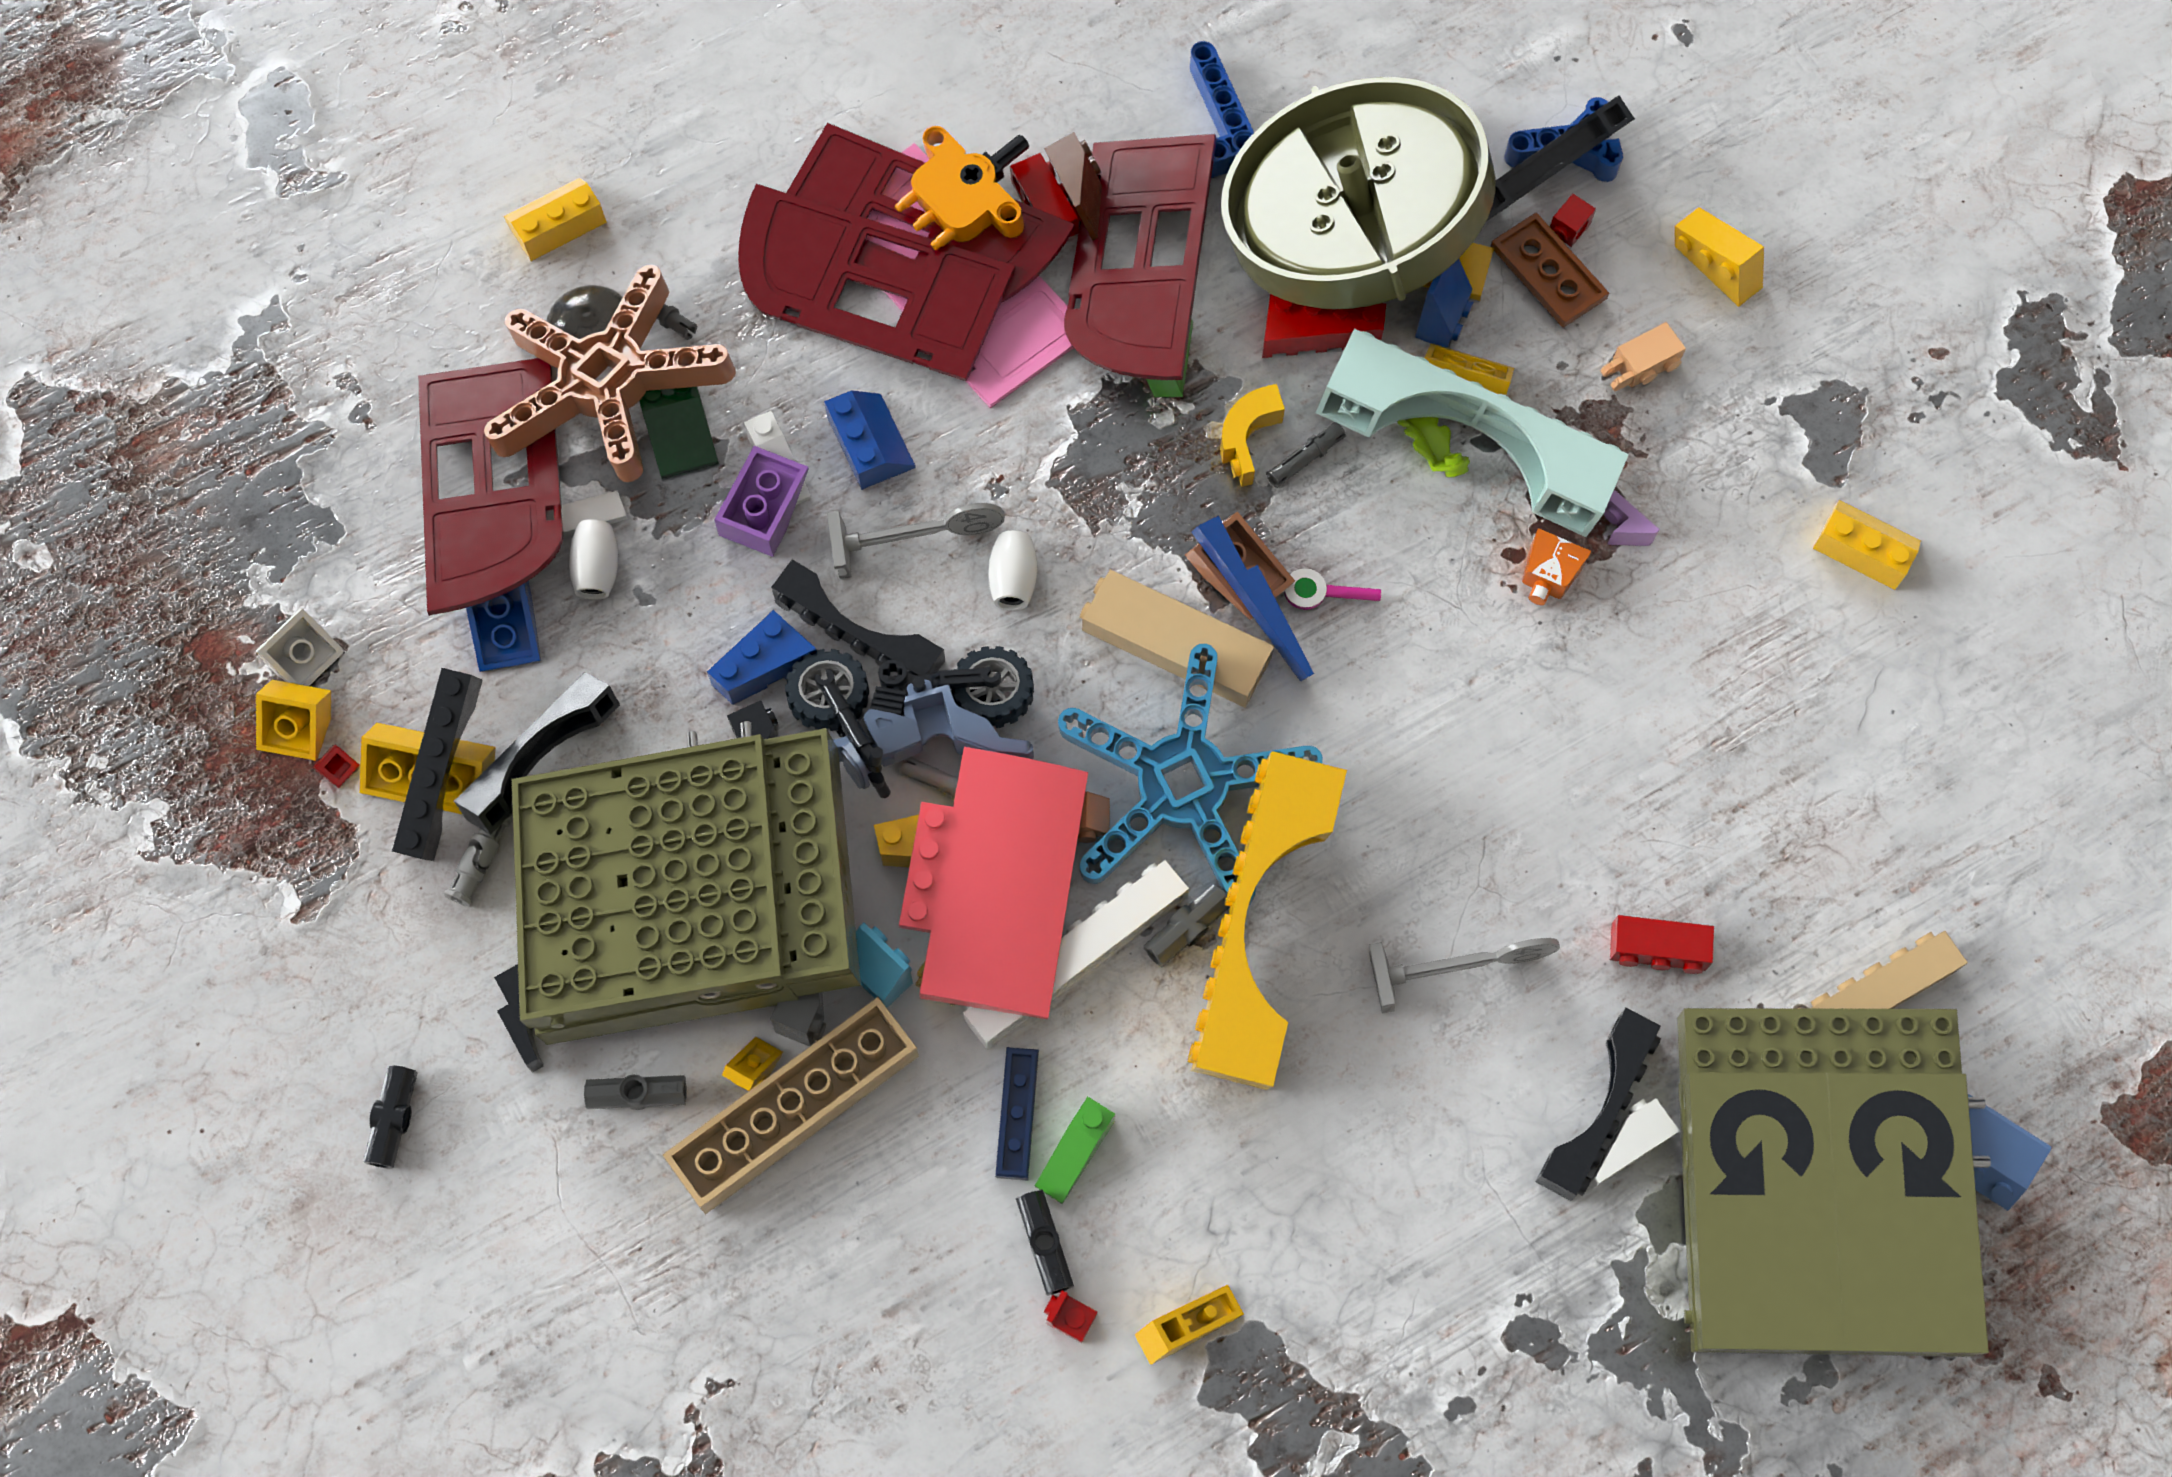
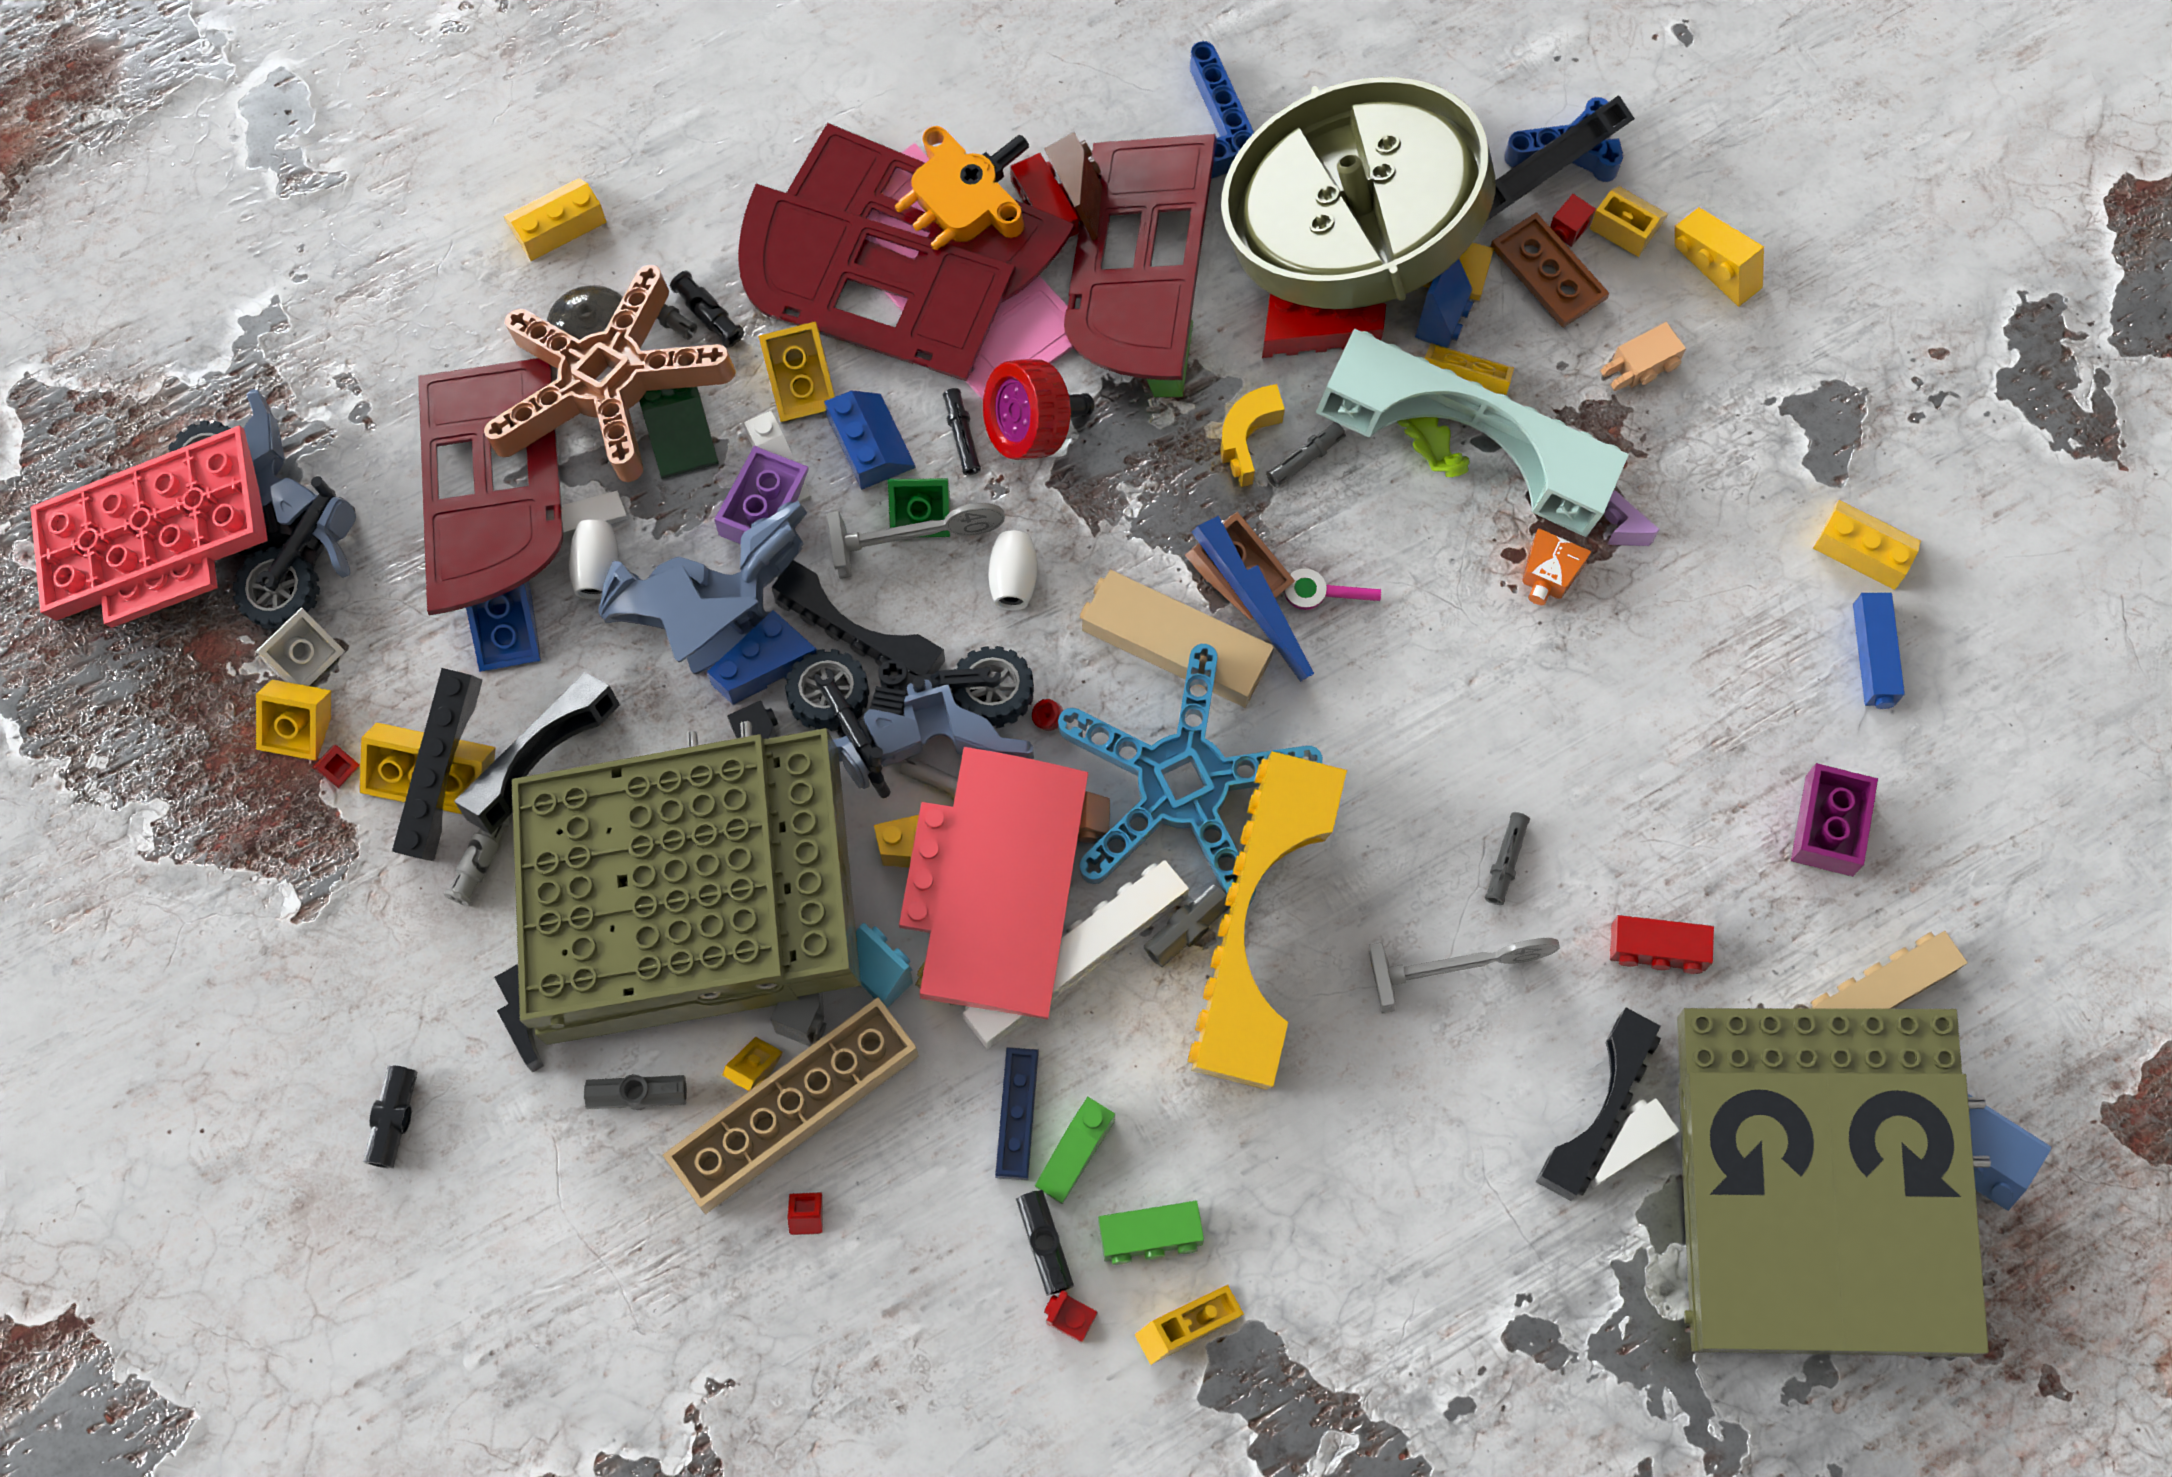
none -> coral slope [30,425,268,628]
none -> piece [168,389,356,630]
none -> sand blue piece [599,500,807,674]
none -> black piece [670,270,744,348]
none -> yellow slope [758,322,835,422]
none -> red slope [787,1192,823,1235]
none -> green slope [888,478,950,538]
none -> black pin [943,388,981,475]
none -> red wheel [983,359,1095,460]
none -> red tile [1032,699,1063,731]
none -> bright green brick [1098,1200,1204,1265]
none -> dark grey pin [1485,812,1530,905]
none -> yellow slope [1590,186,1668,257]
none -> magenta brick [1791,763,1878,877]
none -> blue brick [1853,593,1905,709]

